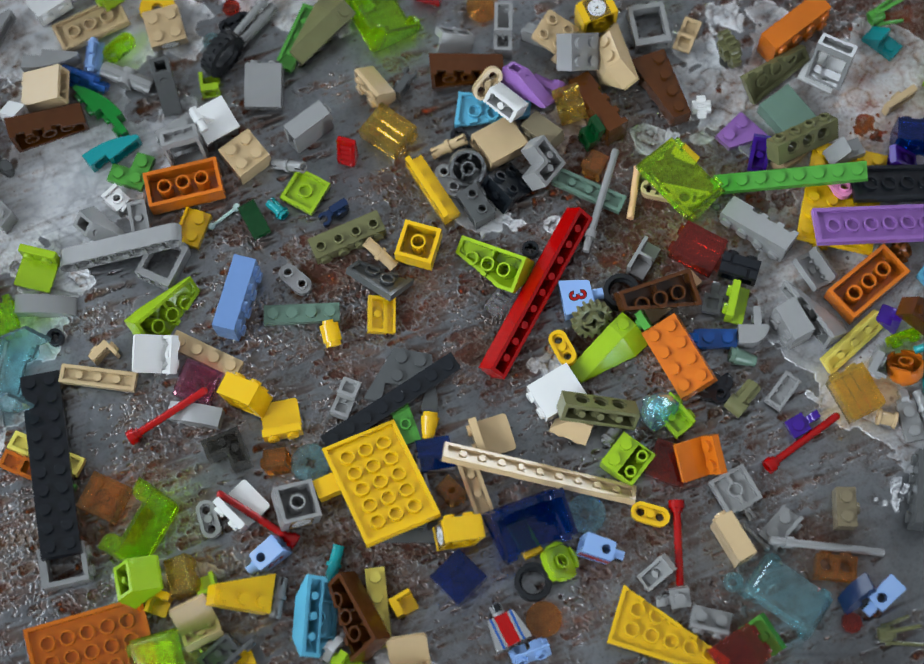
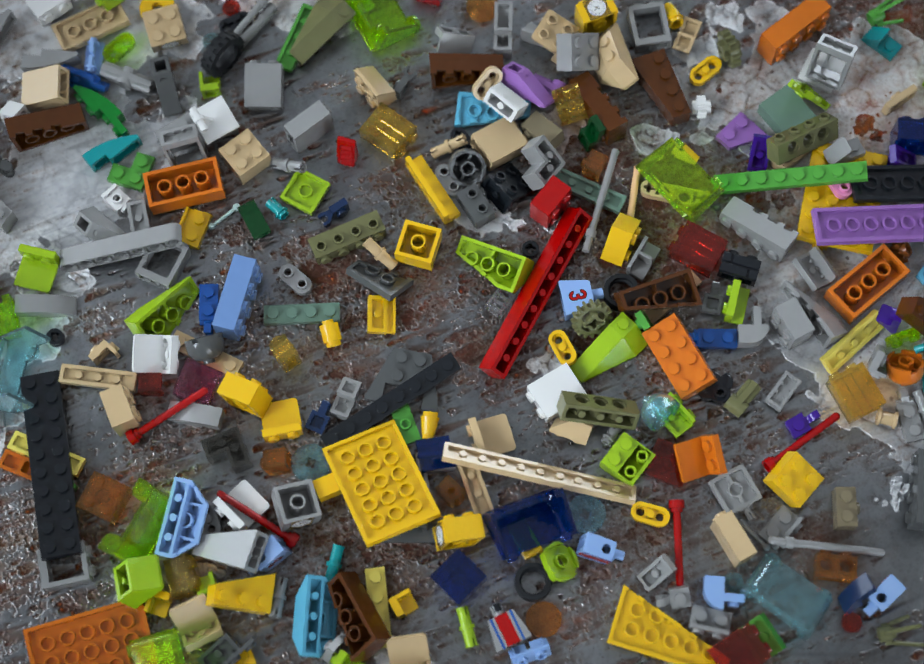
sand green cone [727,346,757,367] -> none
olive wing [740,44,810,105] -> none
none -> tan brick [99,384,143,437]
none -> clear red panel [138,373,164,397]
none -> light blue wedge [154,476,209,559]
none -> dark grey cylinder [184,332,224,365]
none -> slope [191,529,270,574]
none -> blue hinge [199,284,220,336]
none -> clear yellow brick [268,334,302,373]
none -> dark blue plate [305,399,332,435]
none -> lime pin [456,606,478,649]
none -> red brick [530,175,572,229]
none -> yellow brick [600,212,642,267]
none -> yellow cone [664,2,684,29]
none -> yellow plate [689,56,722,86]
none -> light blue brick [702,575,745,611]
none -> yellow brick [763,451,825,508]
none -> lime wing [787,79,831,110]

